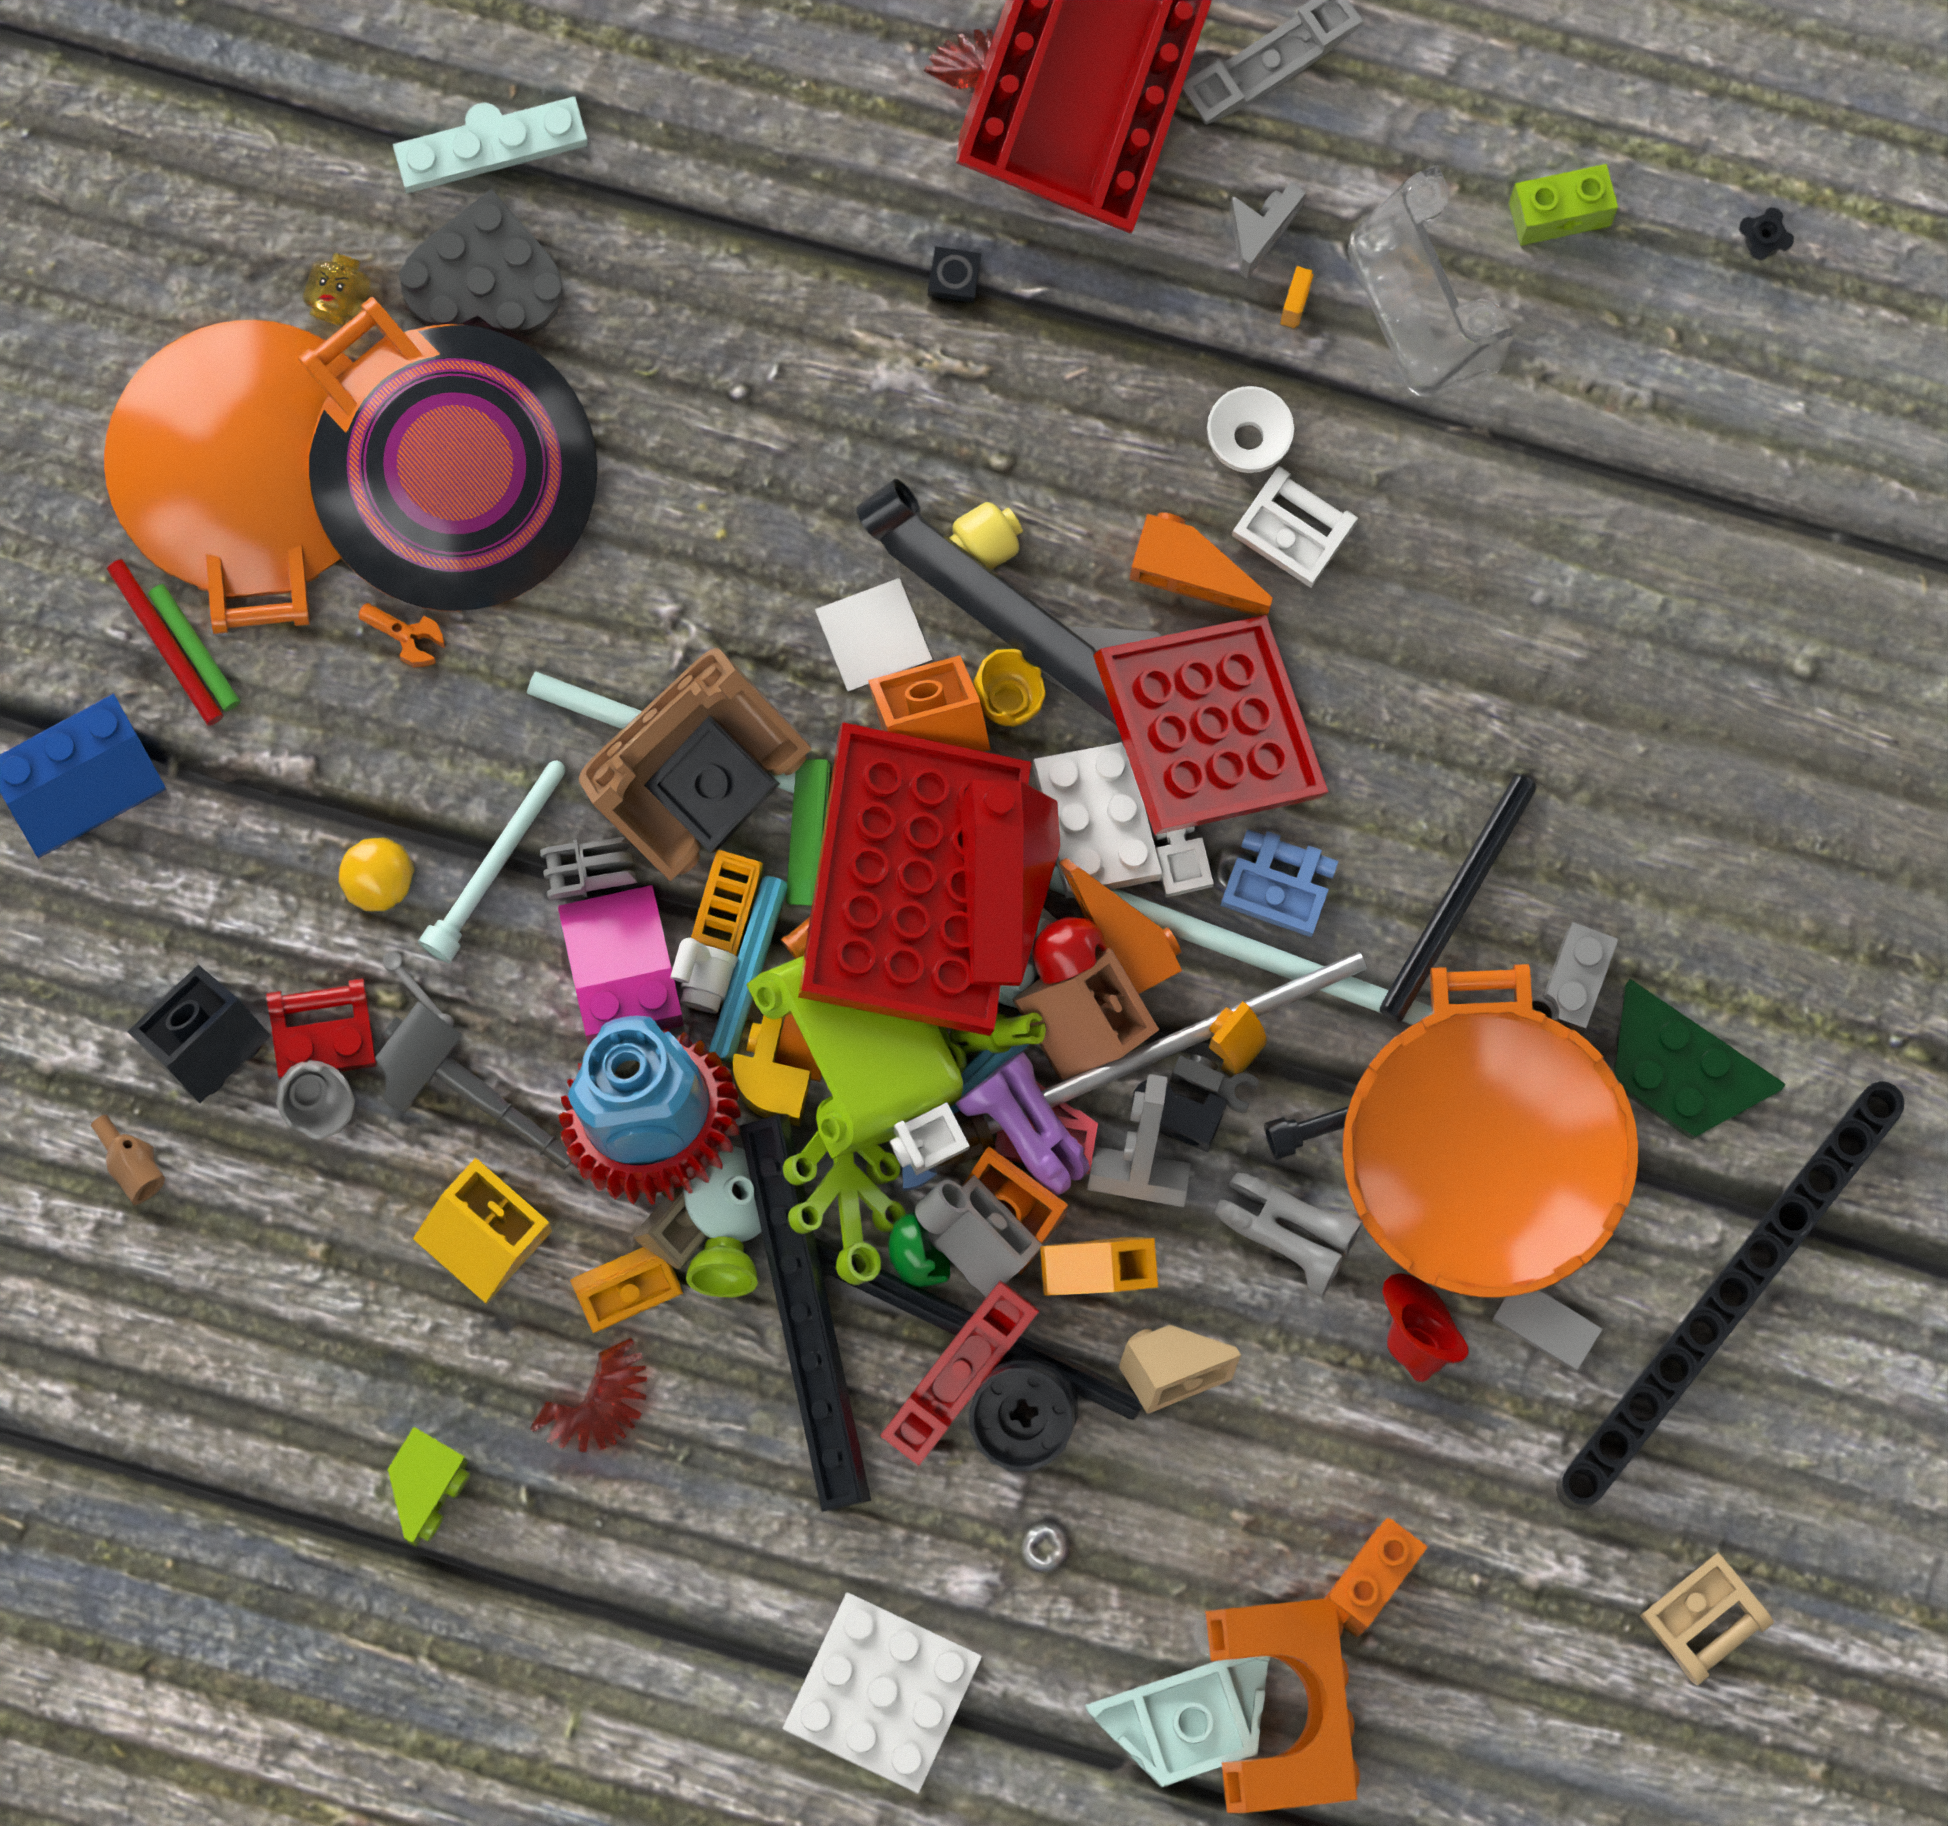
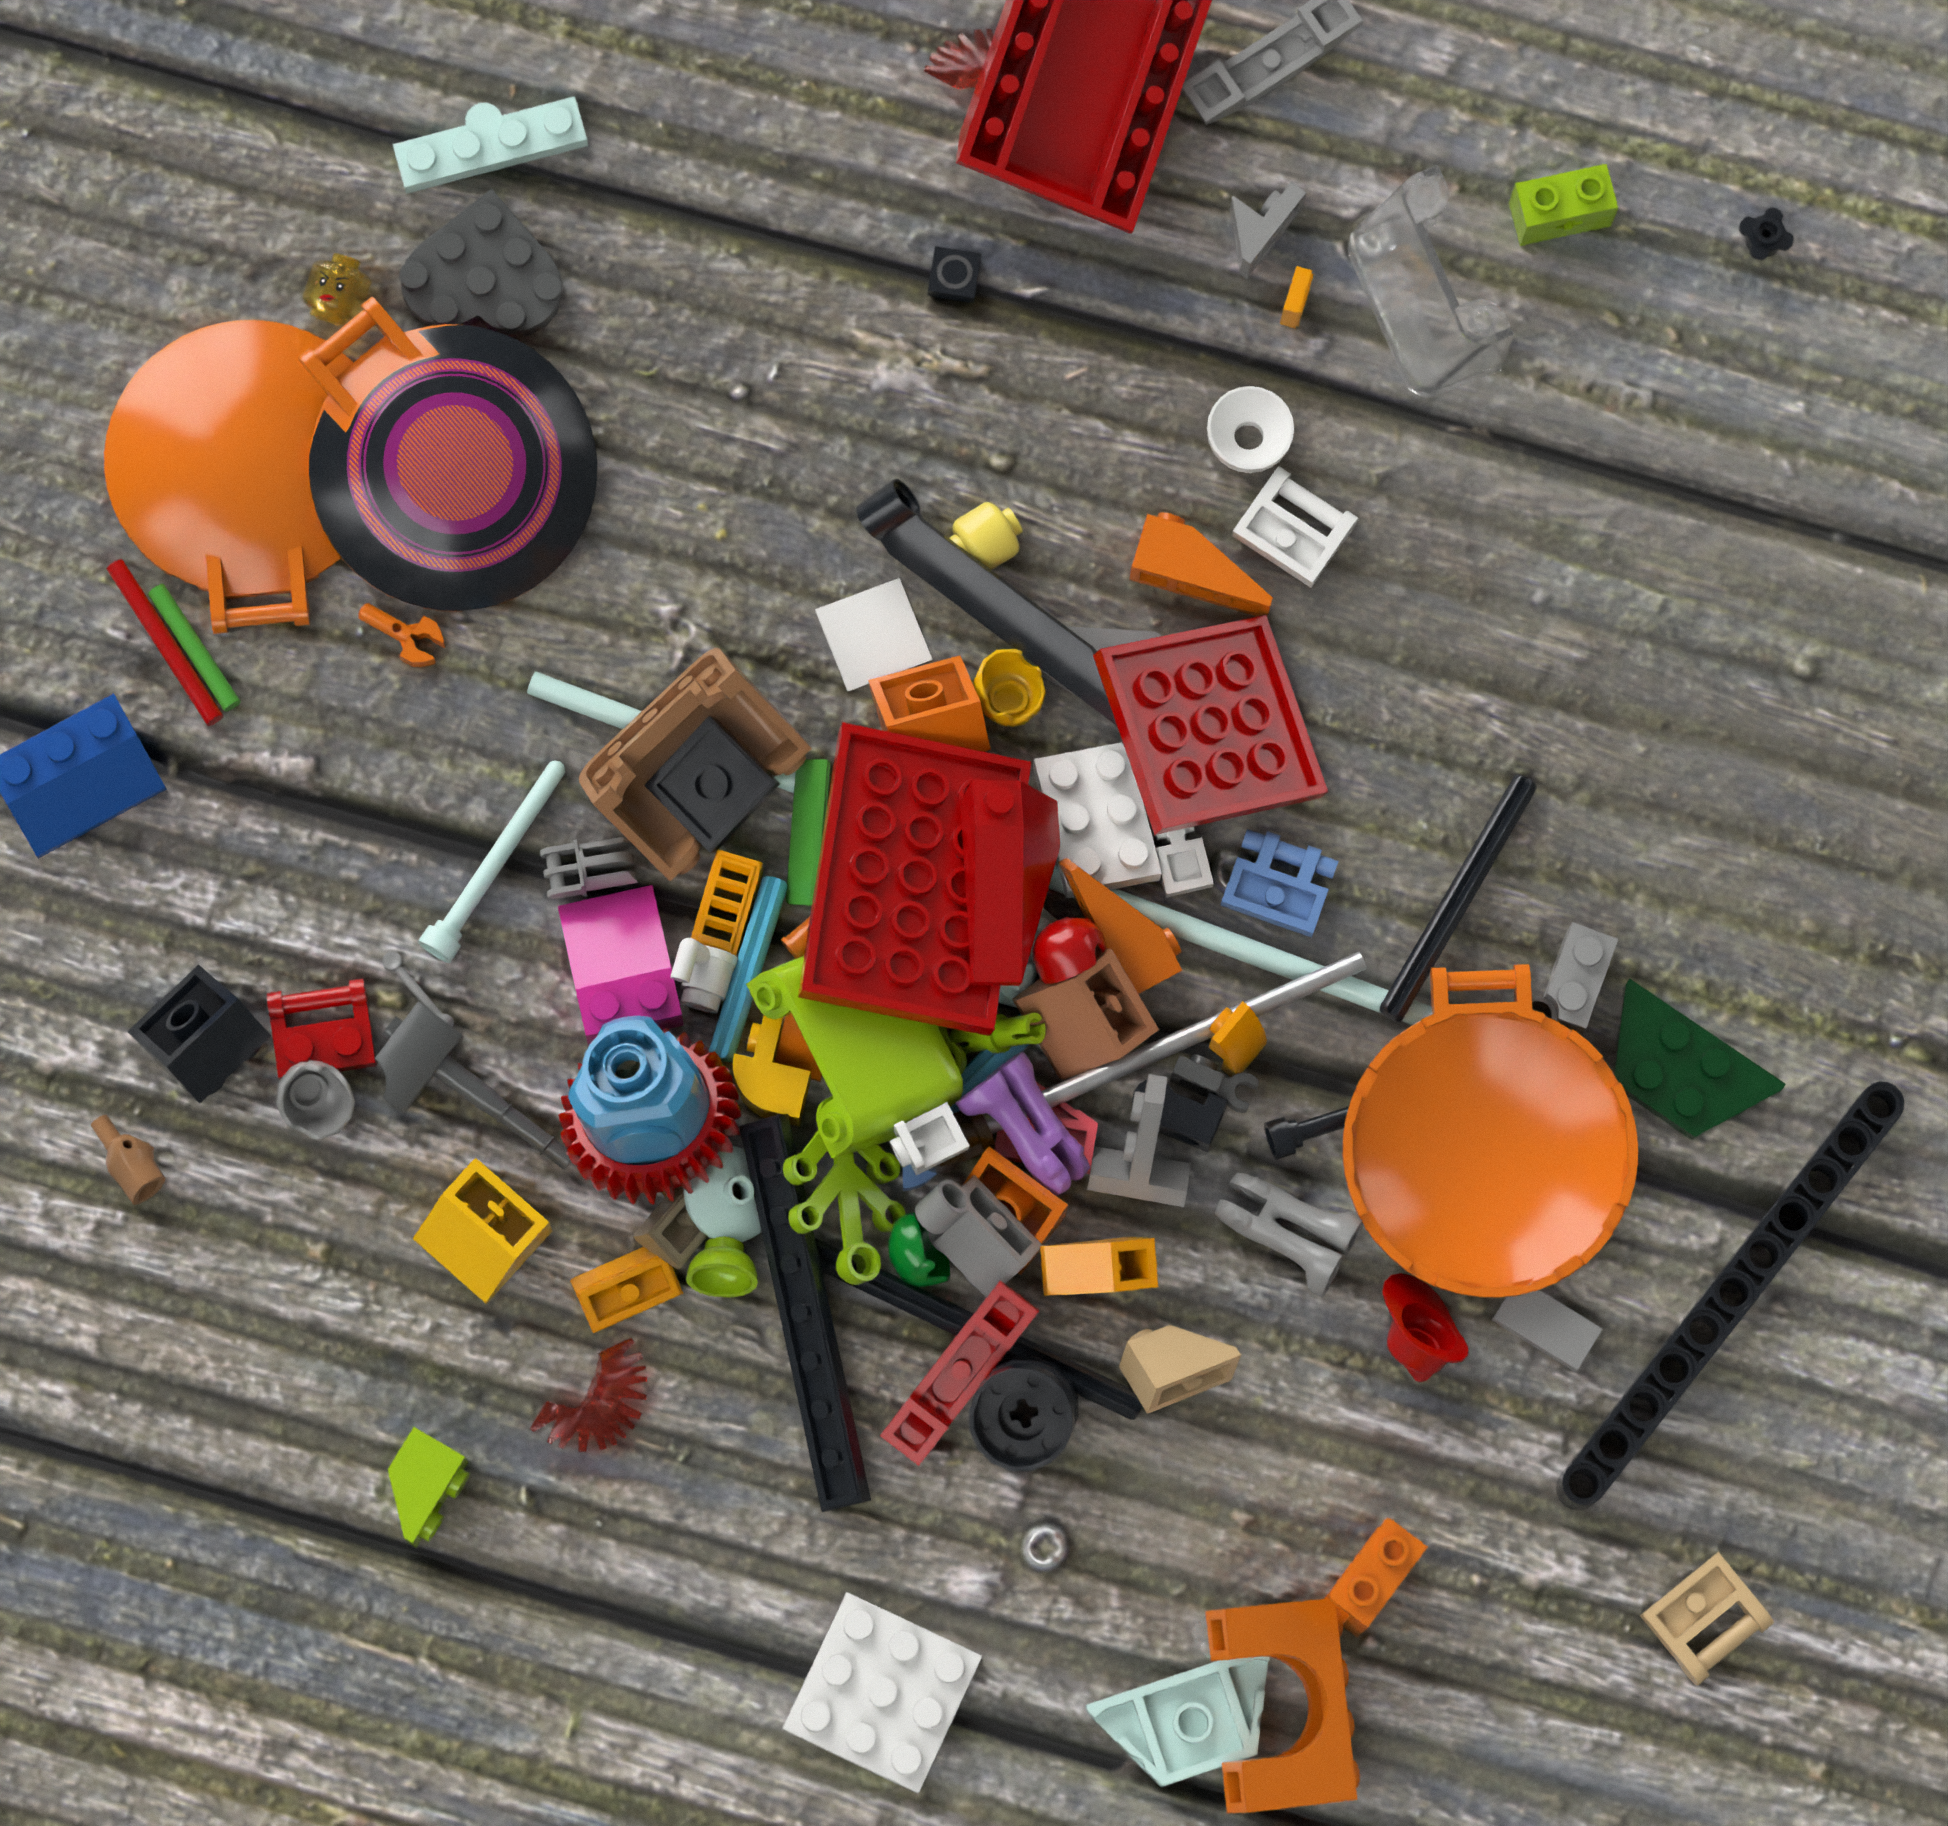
yellow hair [339,837,415,911] -> none

